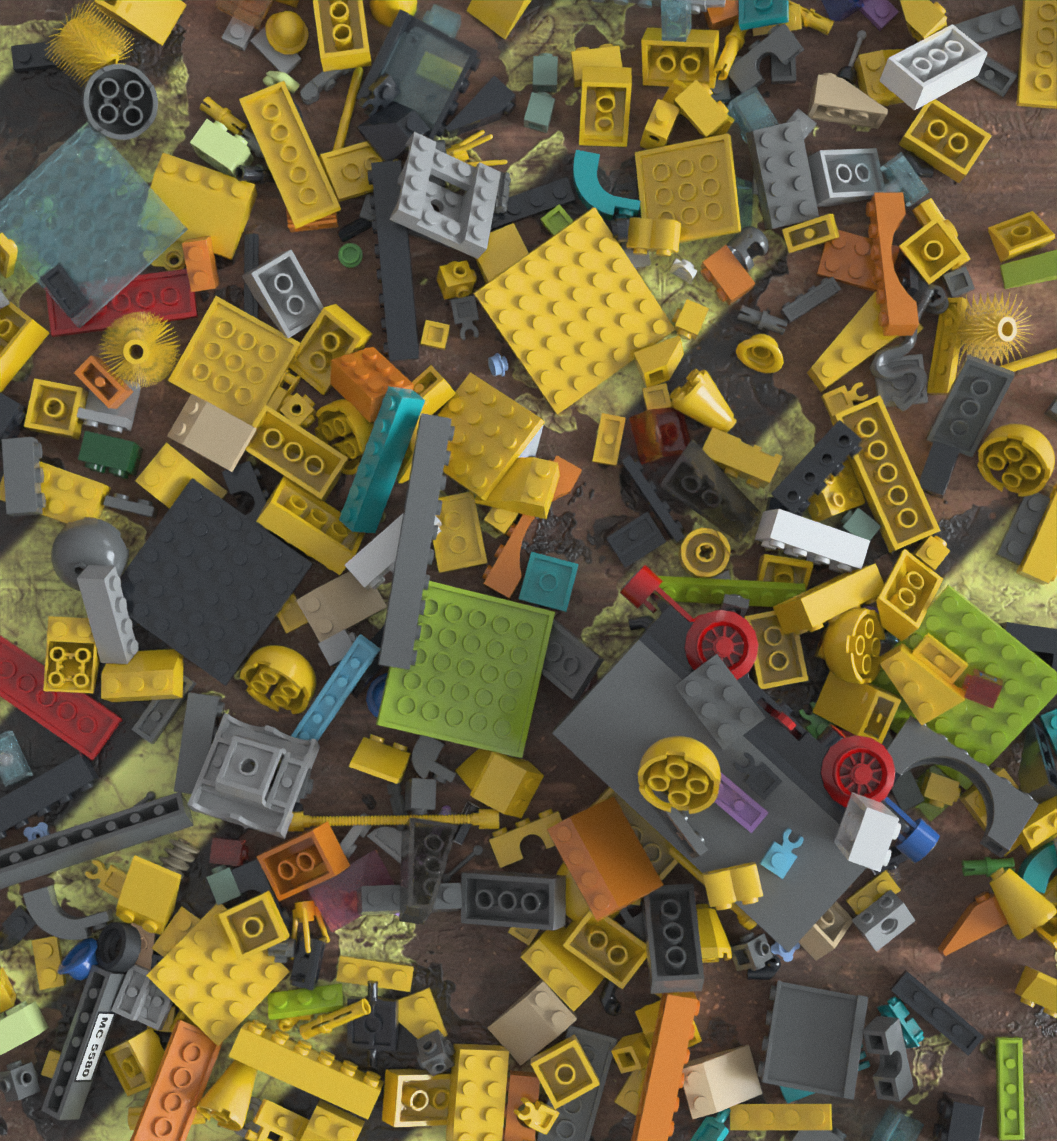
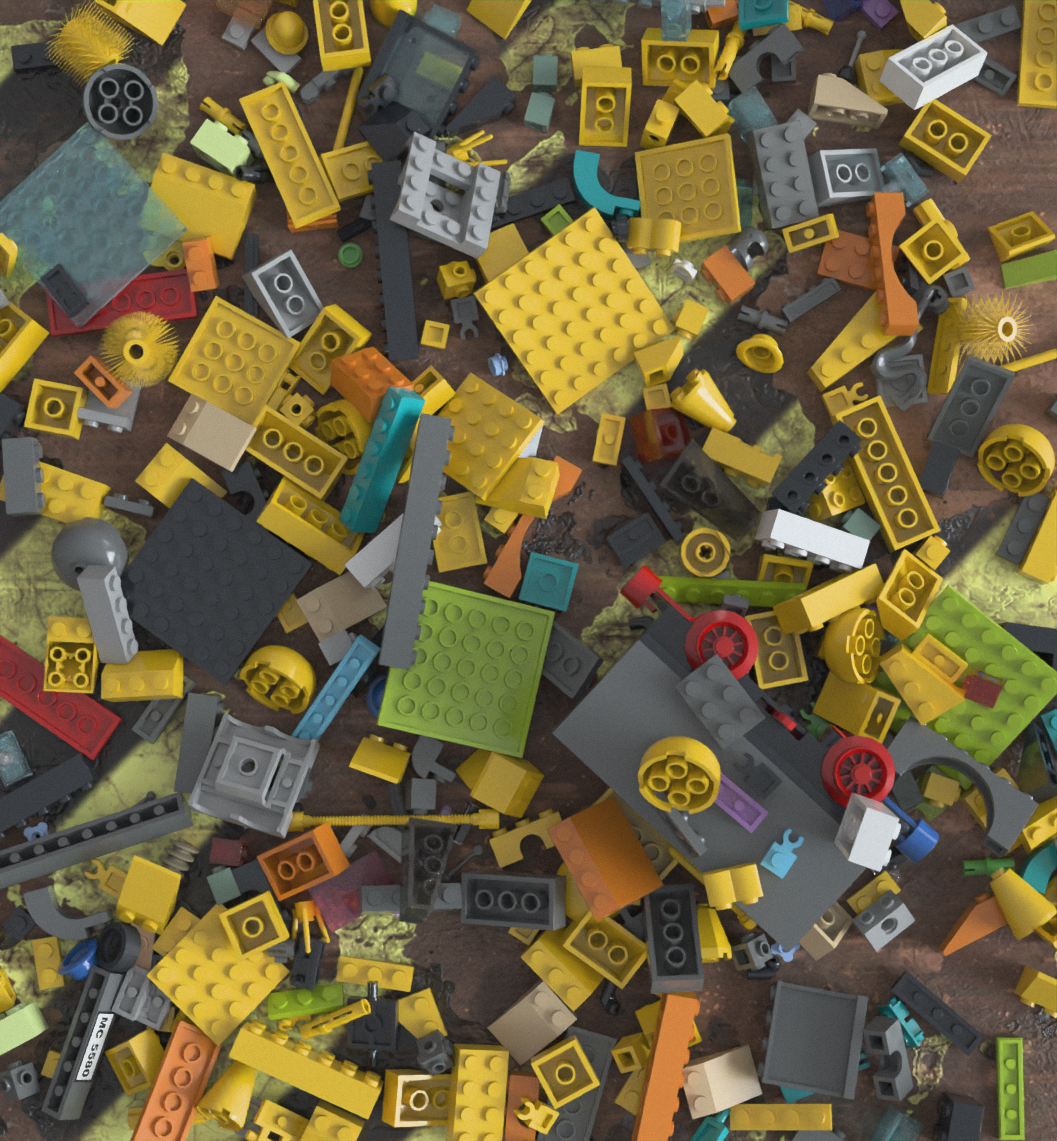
dark green brick [78,431,143,479] -> none

